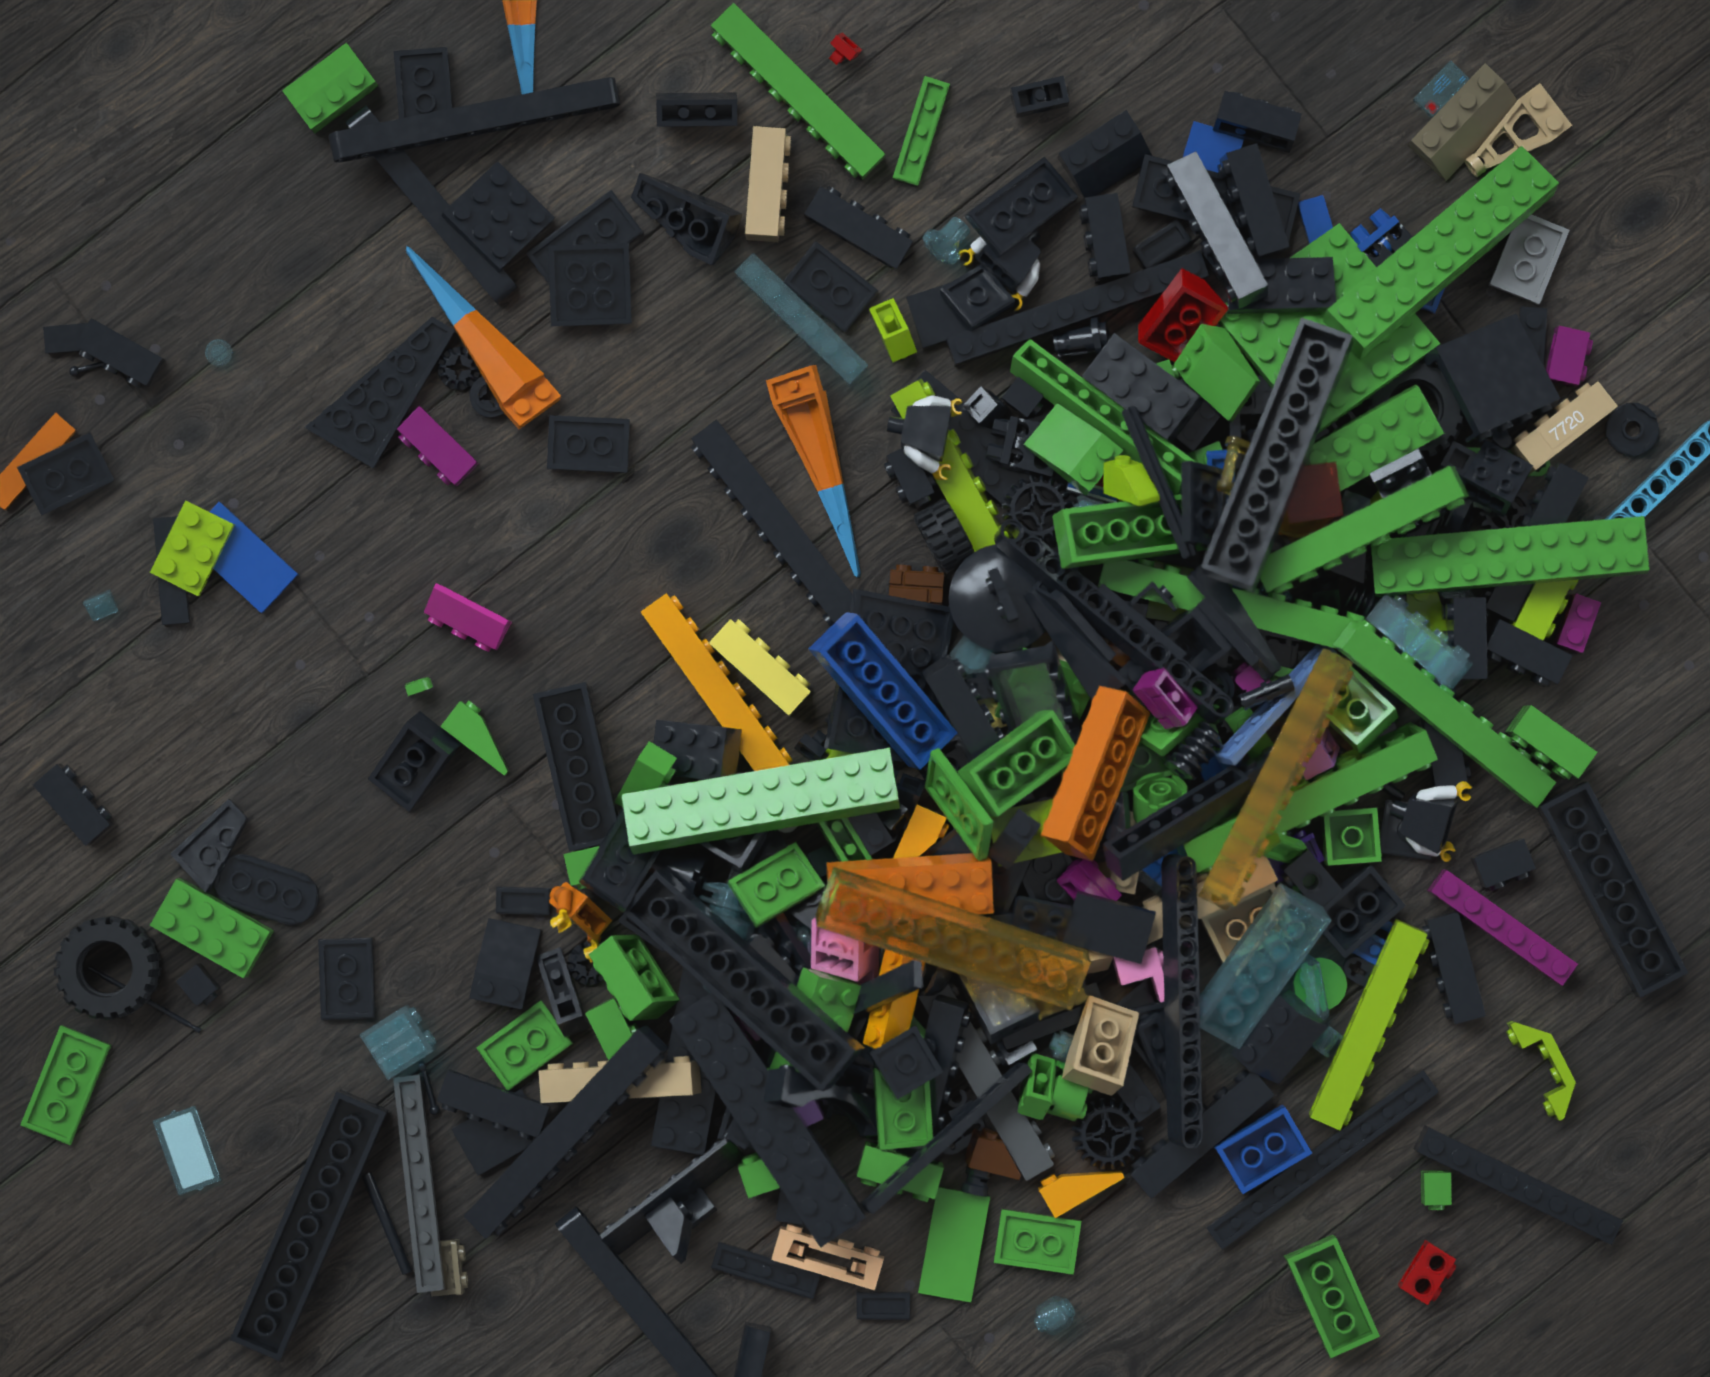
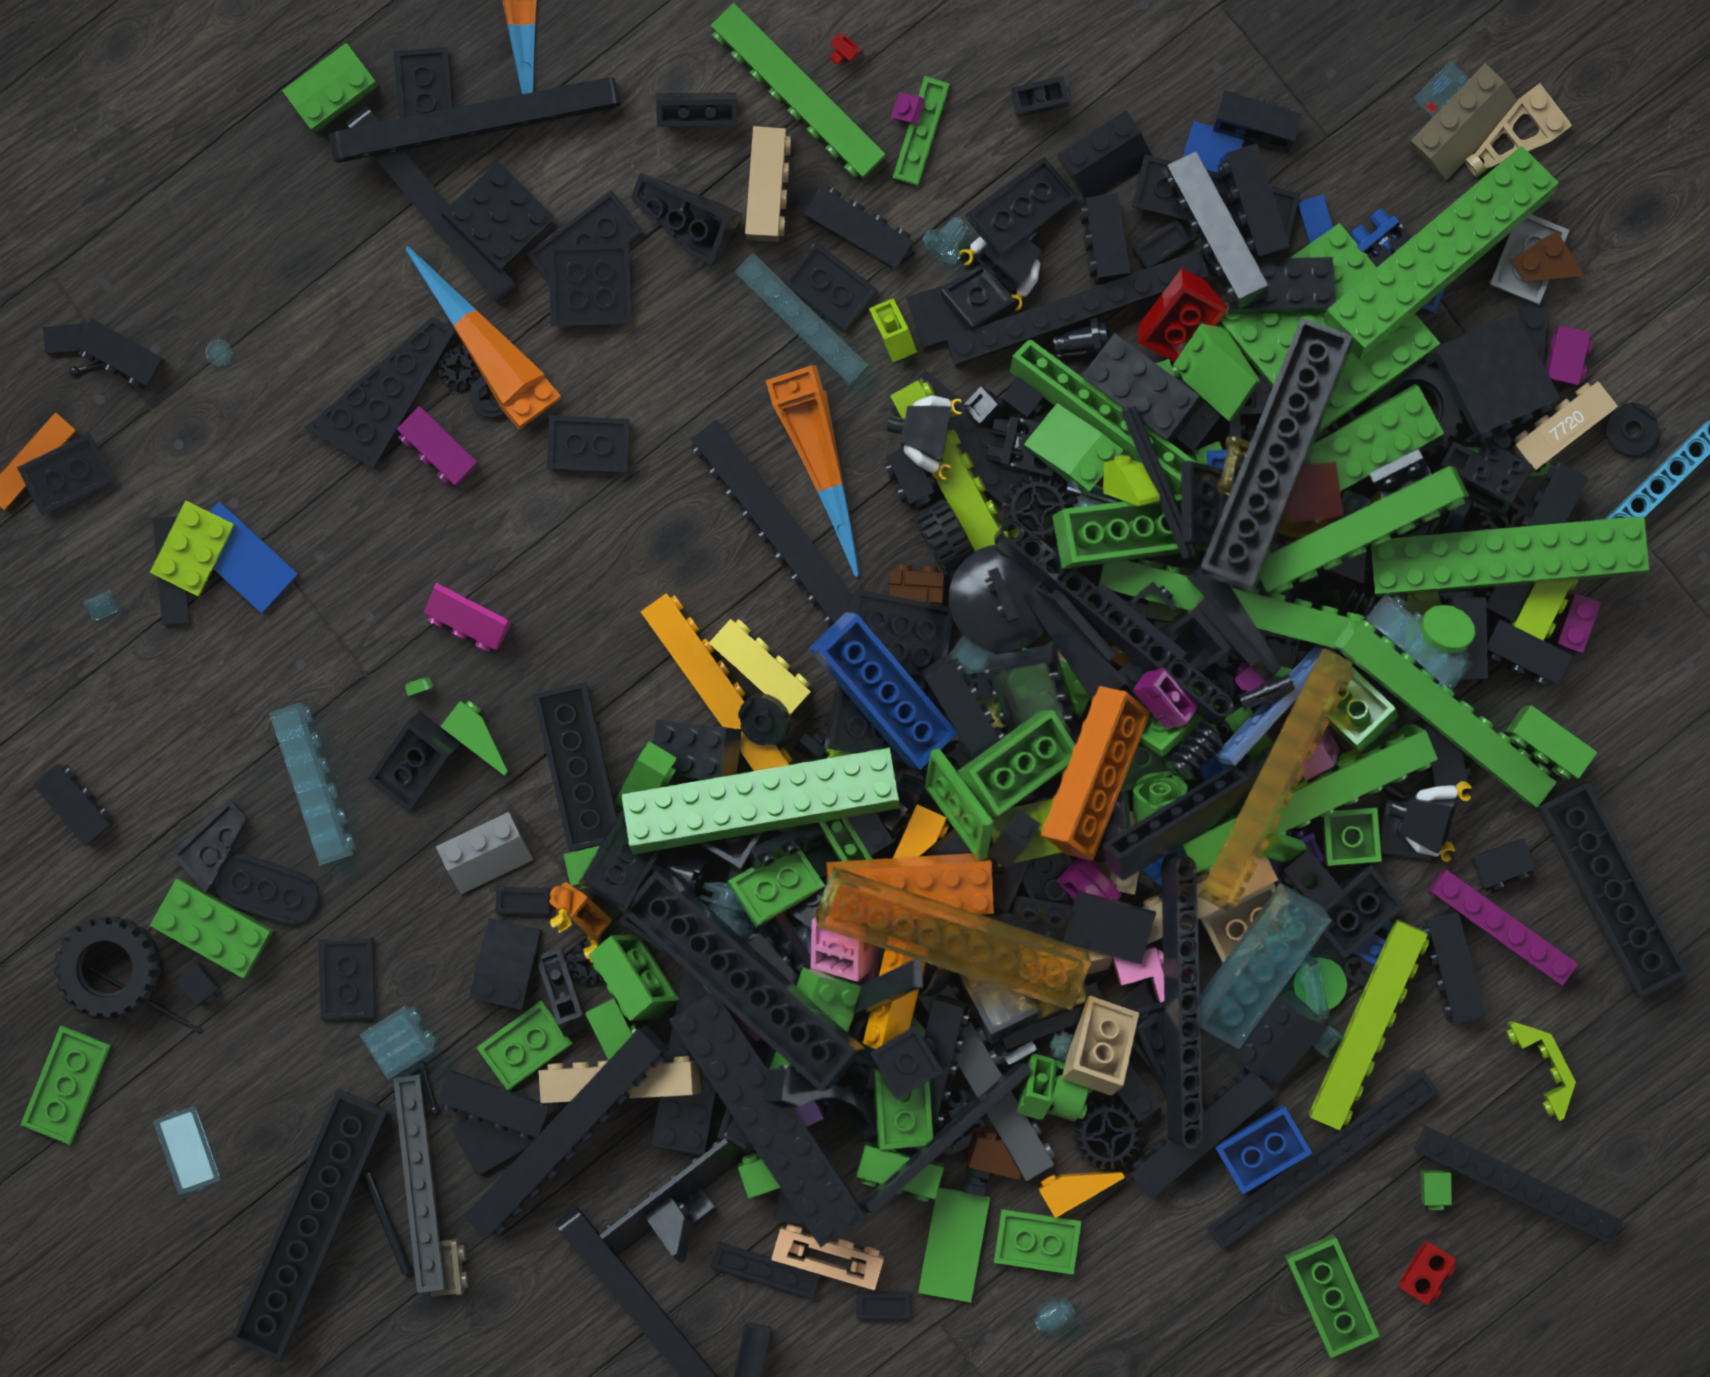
none -> clear light blue brick [269,703,355,866]
none -> light grey slope [436,812,534,894]
none -> black tile [738,693,791,746]
none -> black plate [749,823,823,870]
none -> magenta plate [891,92,925,125]
none -> bright green tile [1420,605,1475,653]
none -> reddish brown wing [1510,231,1584,283]

